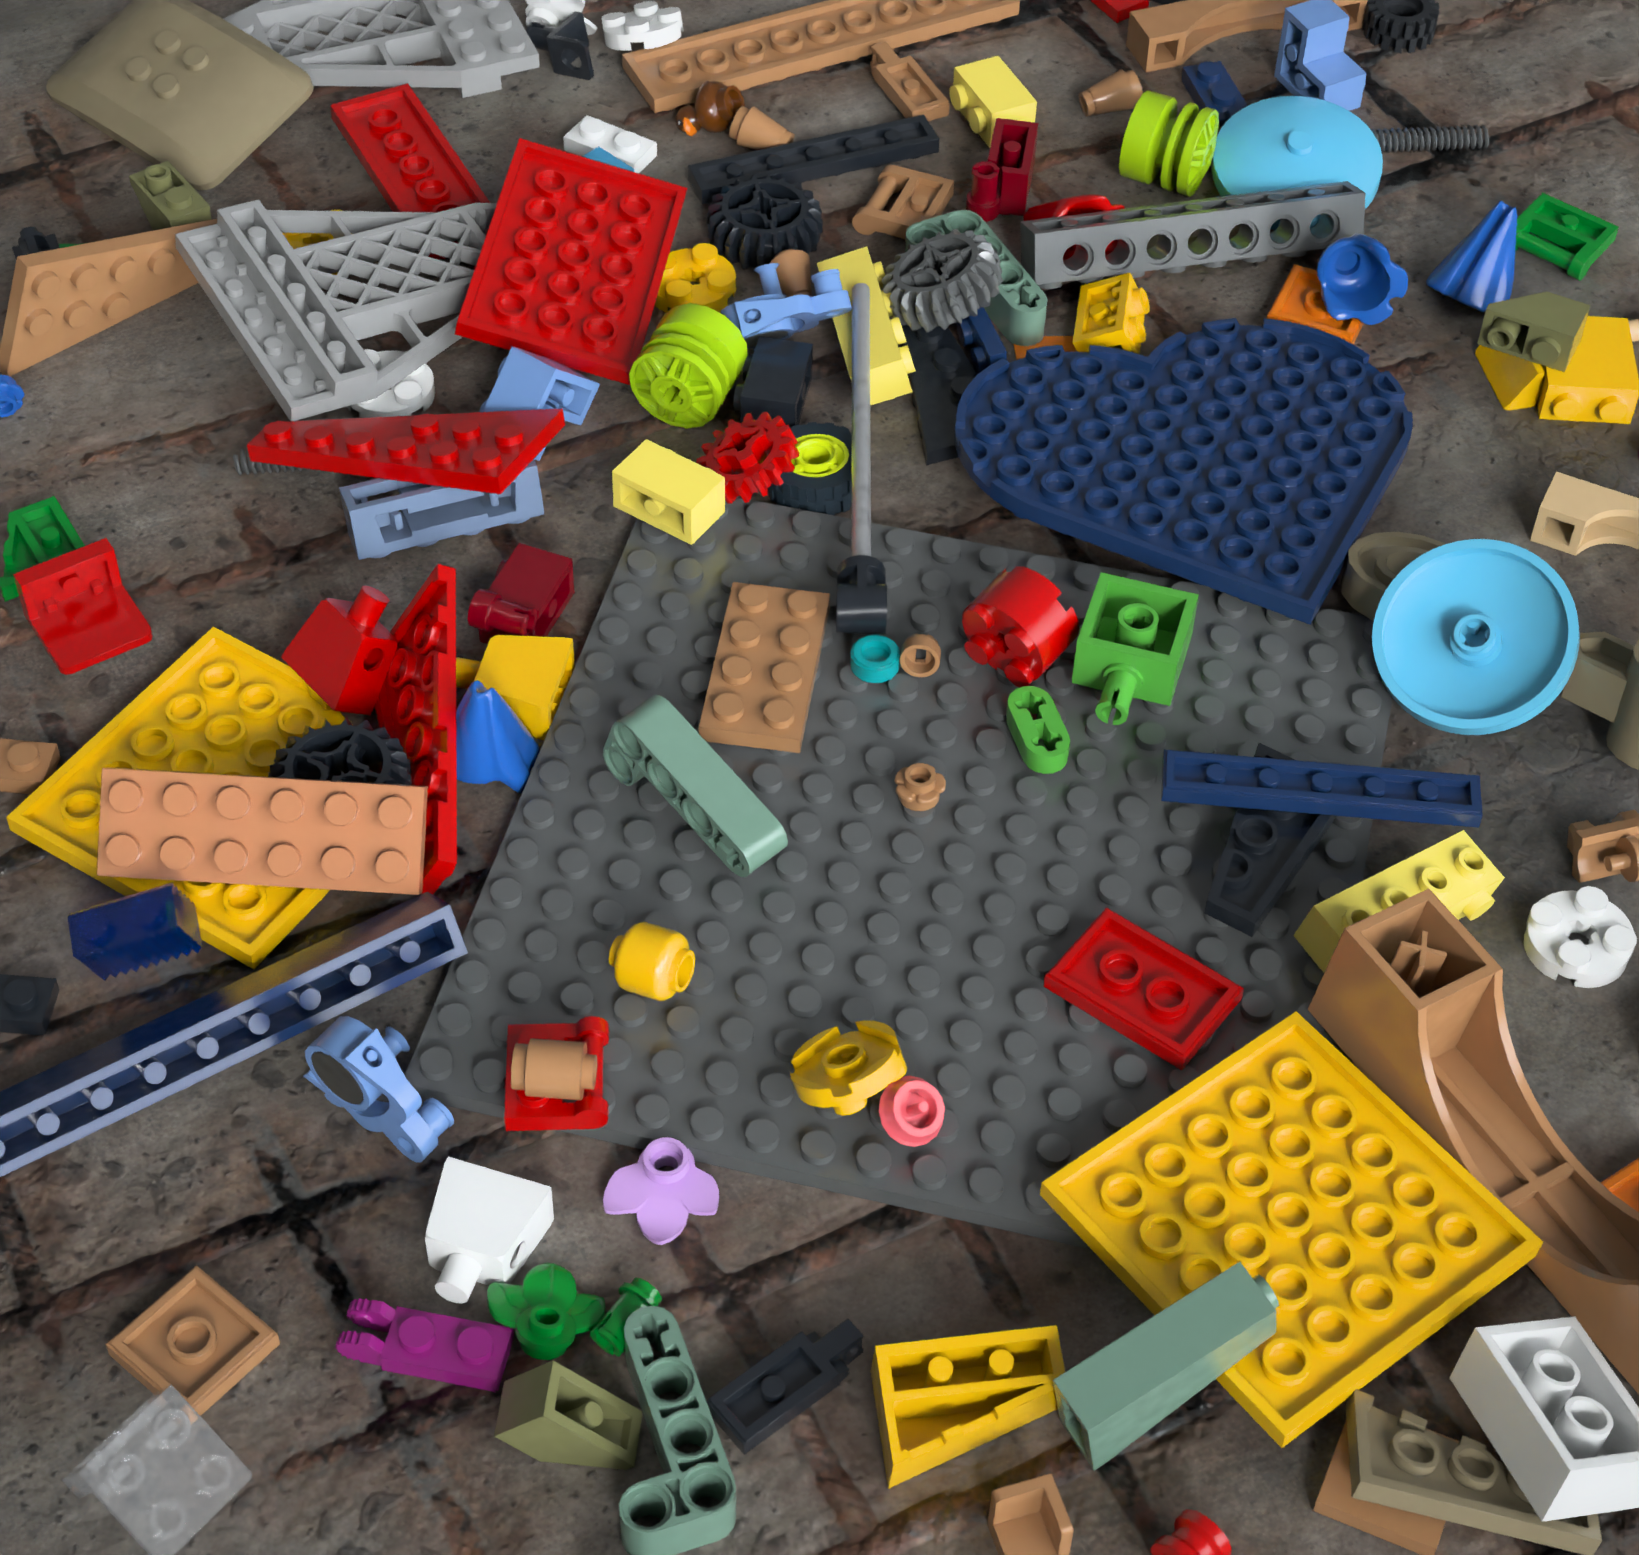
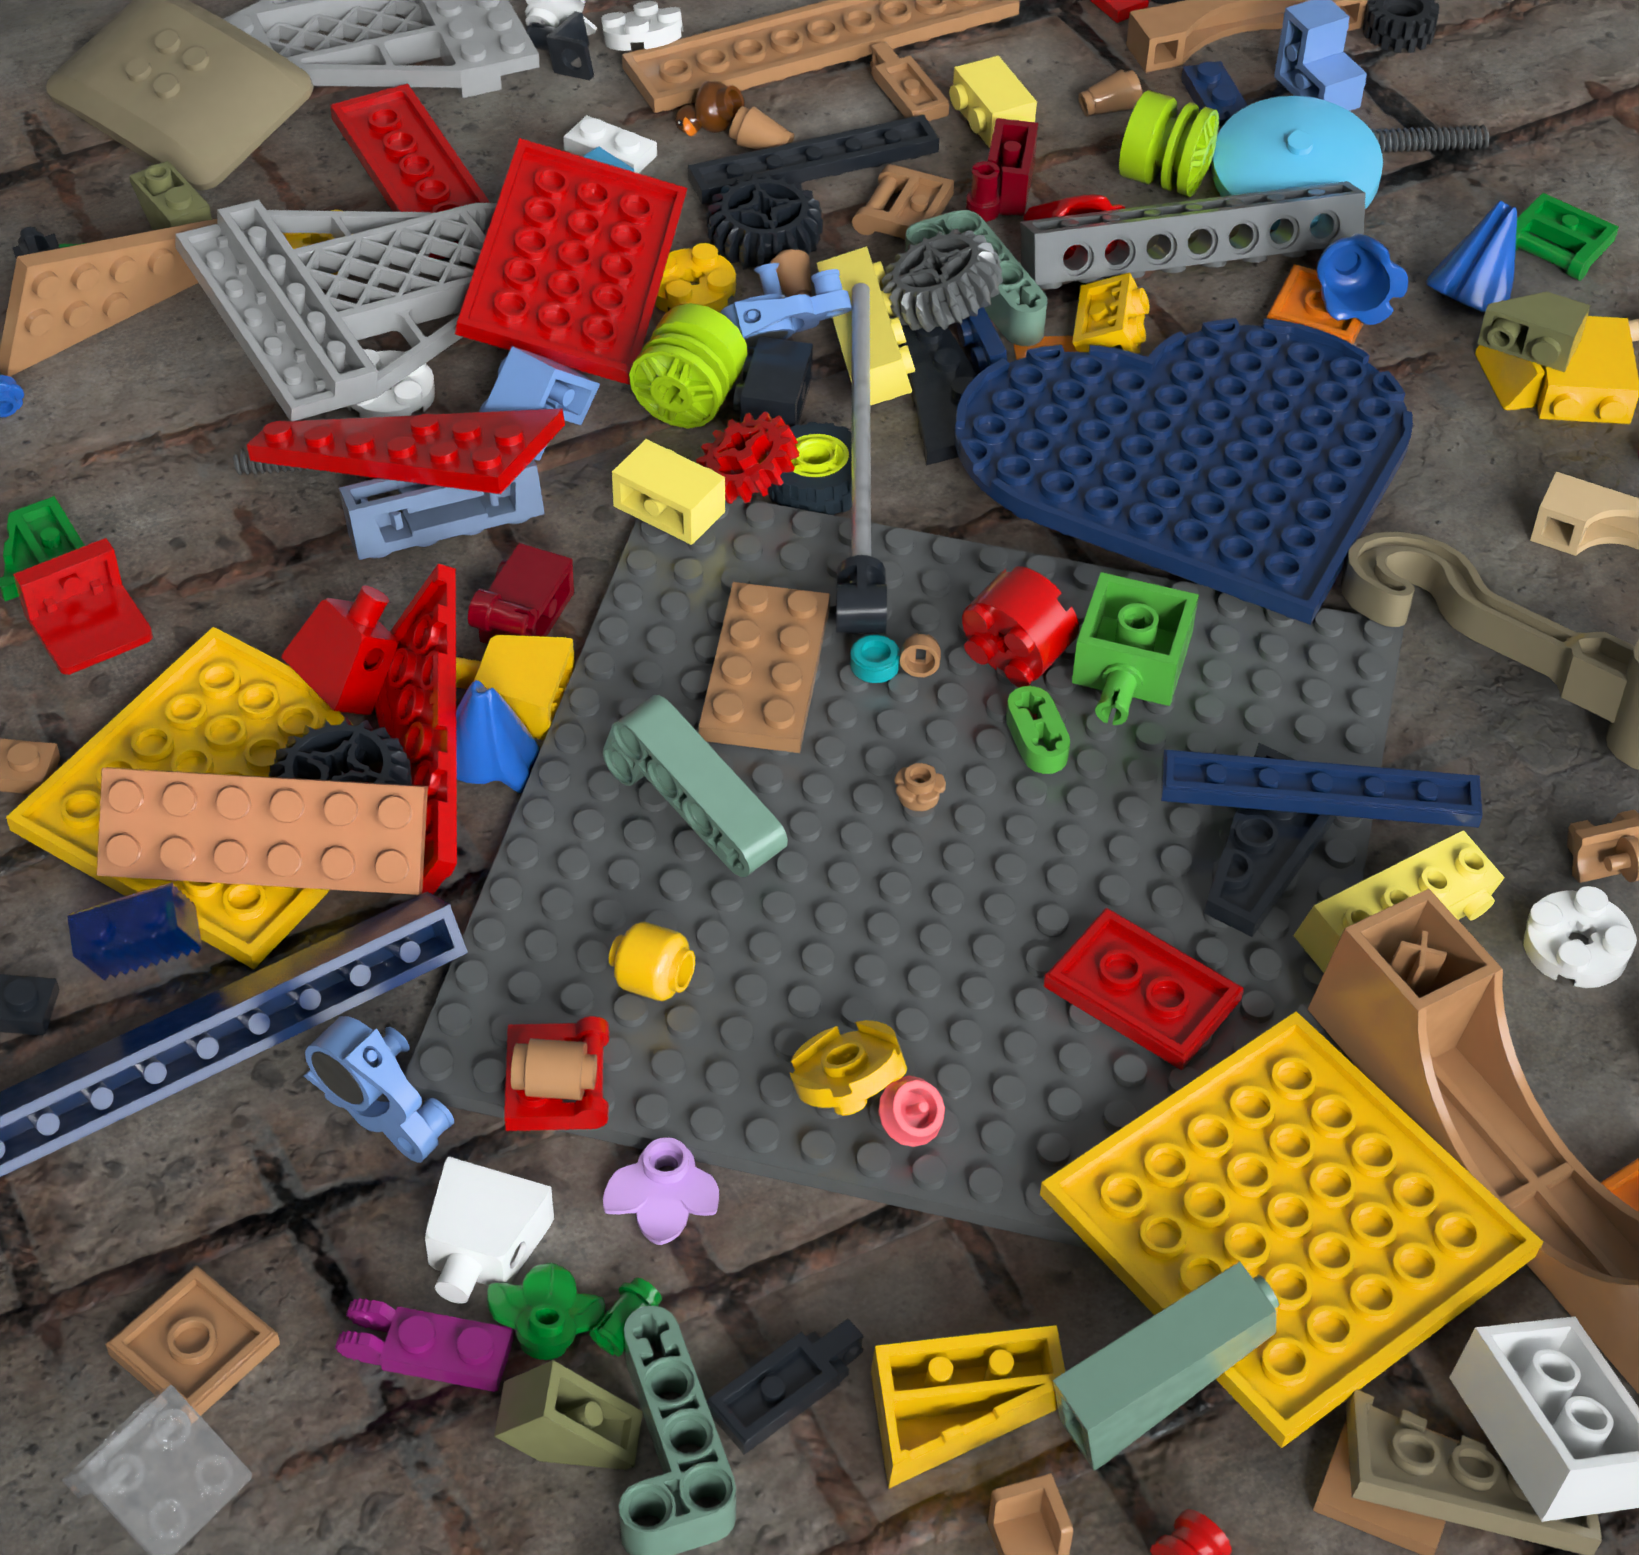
medium azure dish [1372,539,1580,735] -> none

